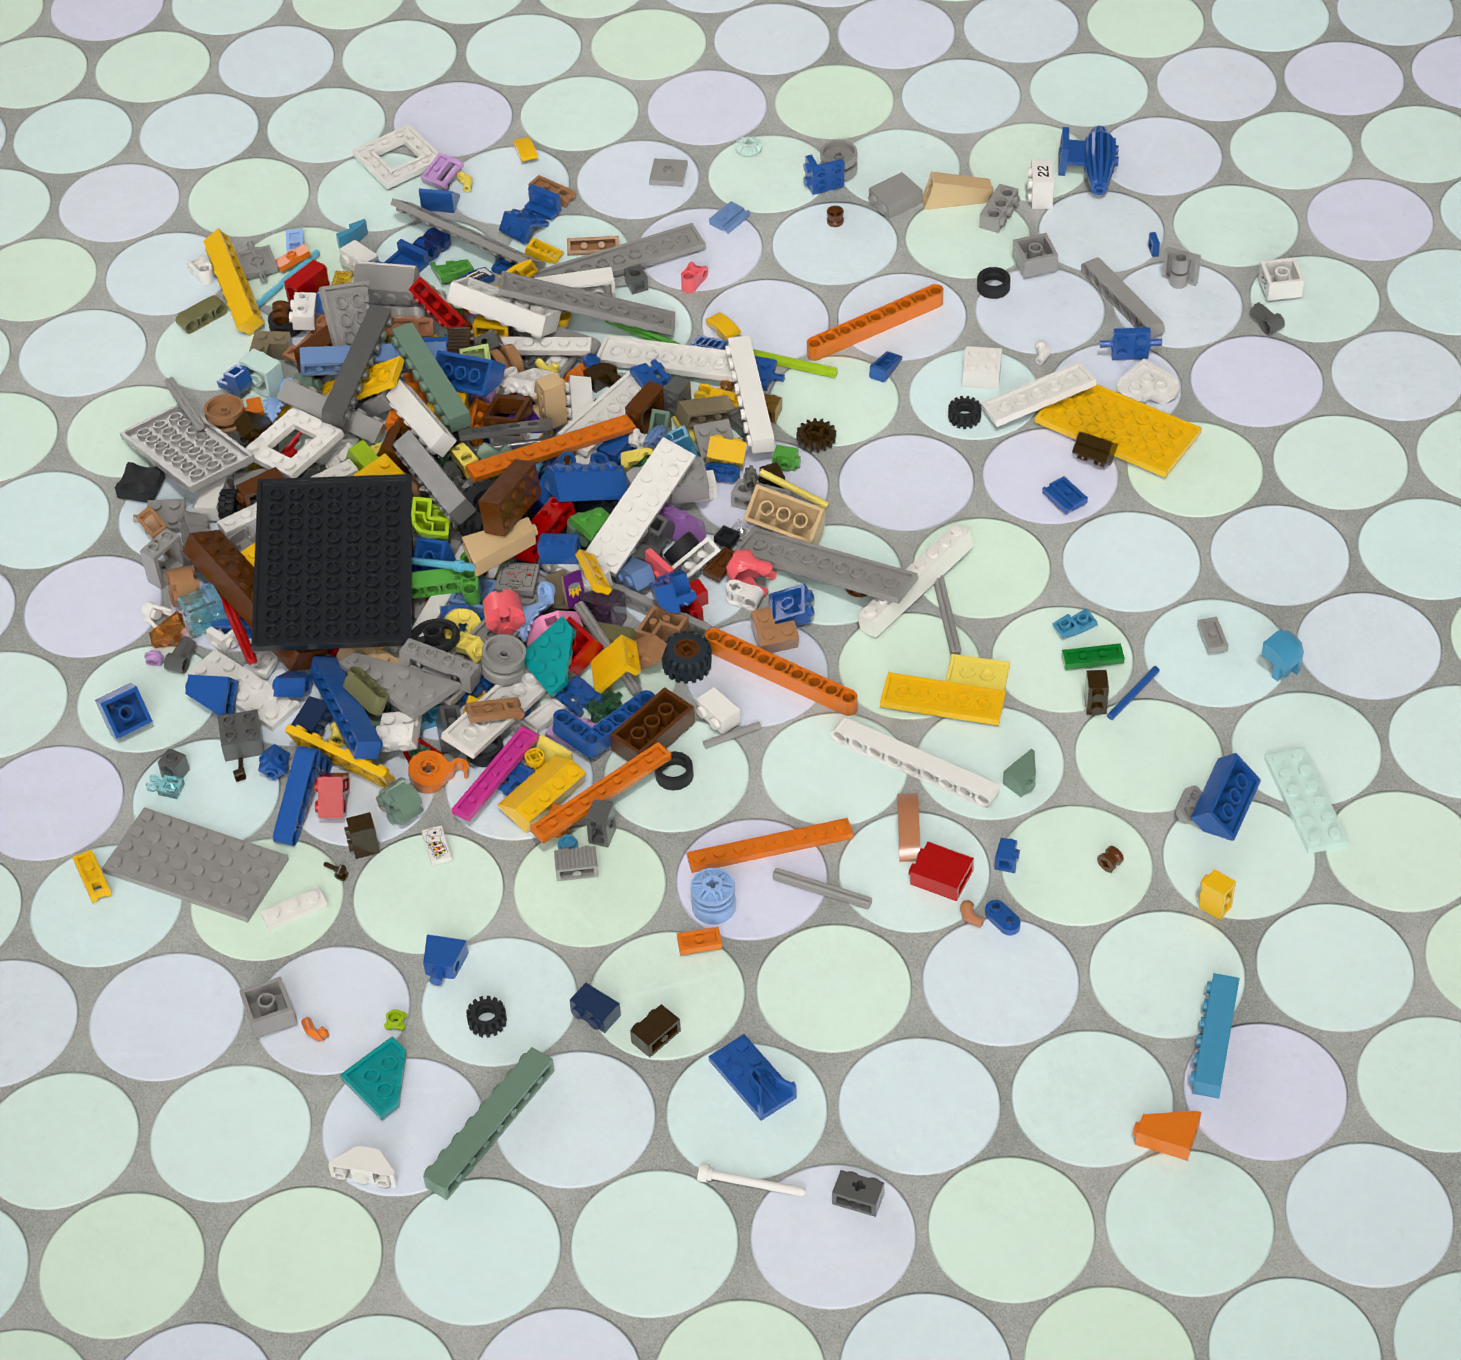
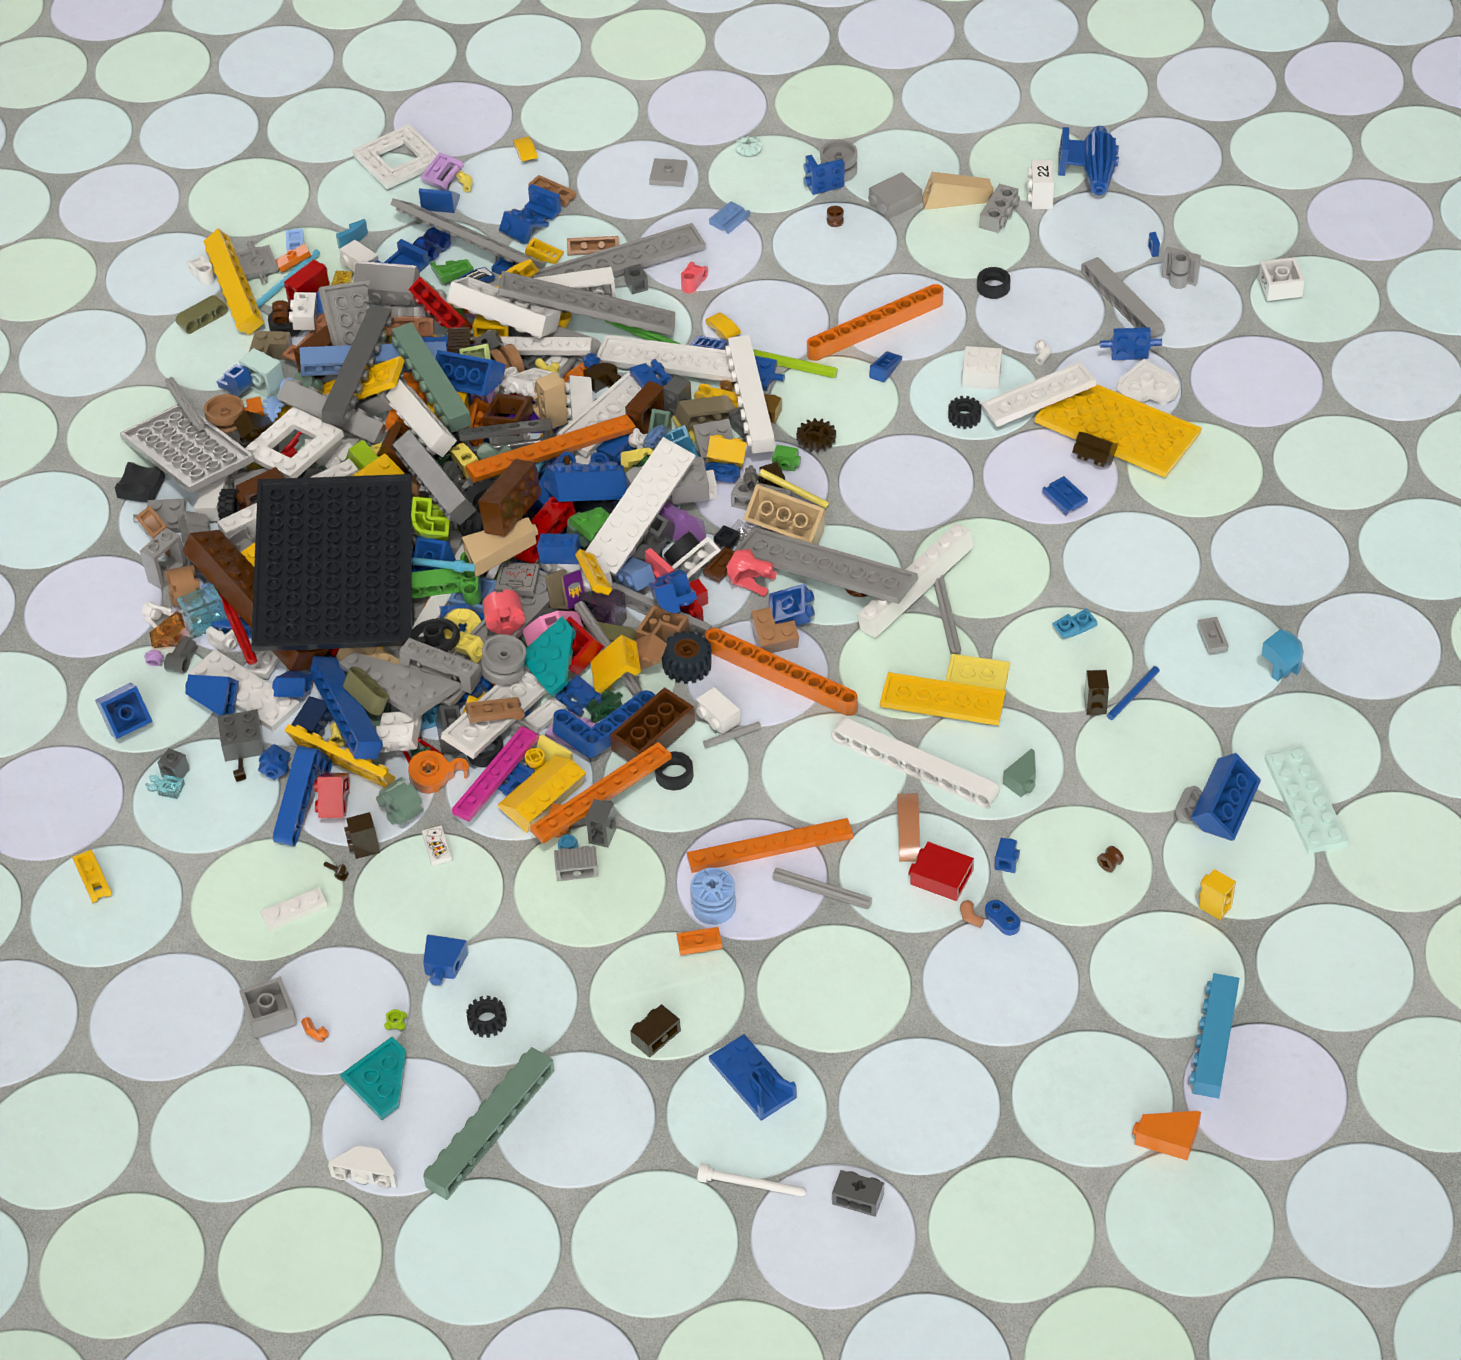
light grey plate [102,807,289,923] -> none
light blue plant [516,581,555,642] -> none
dark blue brick [569,982,621,1033] -> none
white piece [725,579,764,611] -> none
light grey brick [1012,233,1058,278] -> none
green plate [1062,643,1125,670] -> none
dark grey piece [1250,302,1285,335] -> none

